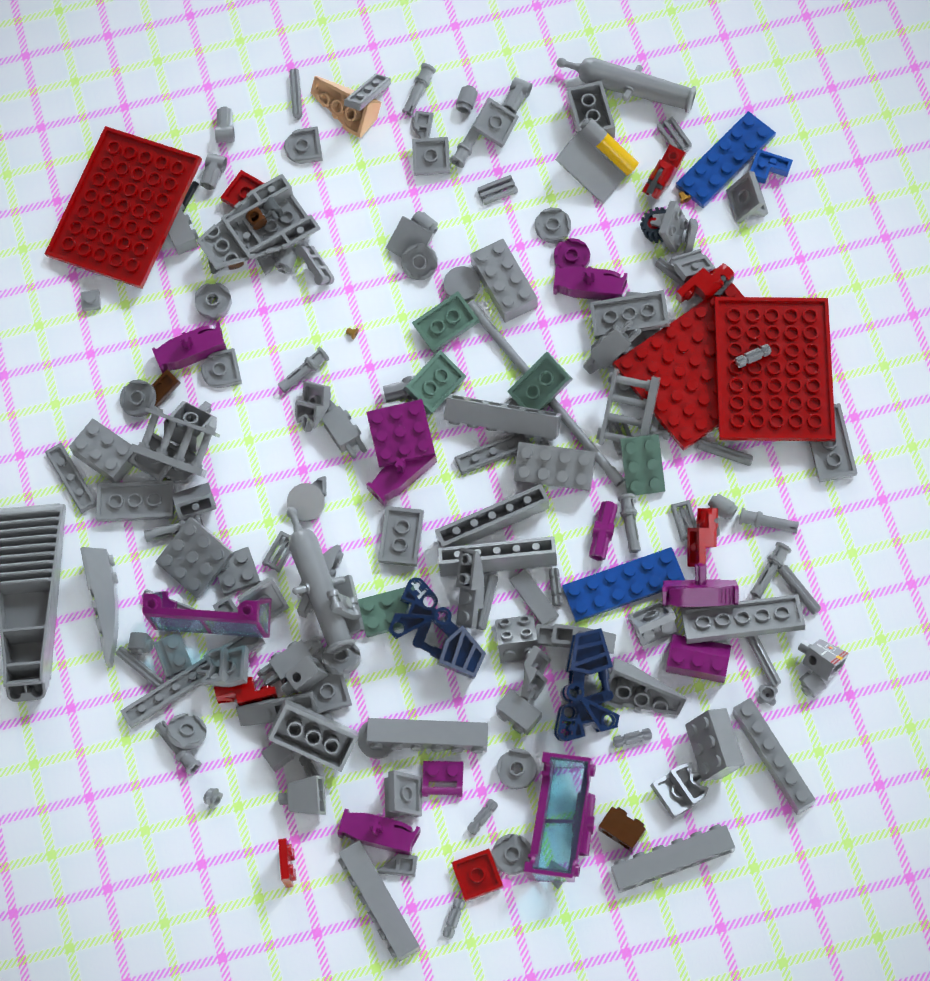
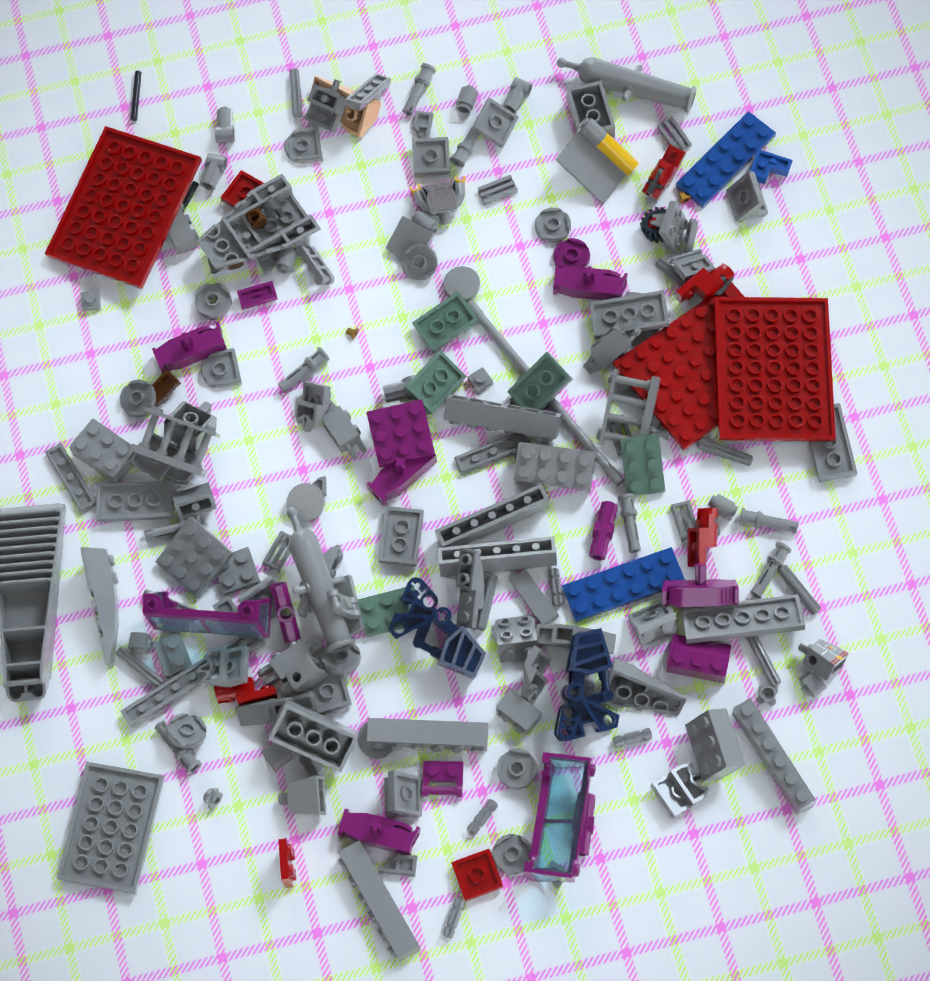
light grey brick [470,238,538,323] -> none
reddish brown brick [598,806,646,853] -> none
light grey brick [611,824,736,893] -> none
light grey axle [735,344,771,368] -> none
none -> light grey plate [57,761,165,895]
none -> black bar [130,70,142,121]
none -> magenta plate [237,281,278,310]
none -> magenta piece [270,582,301,643]
none -> light grey plate [304,79,346,133]
none -> light grey torso [409,176,466,225]
none -> light grey plate [467,367,494,393]

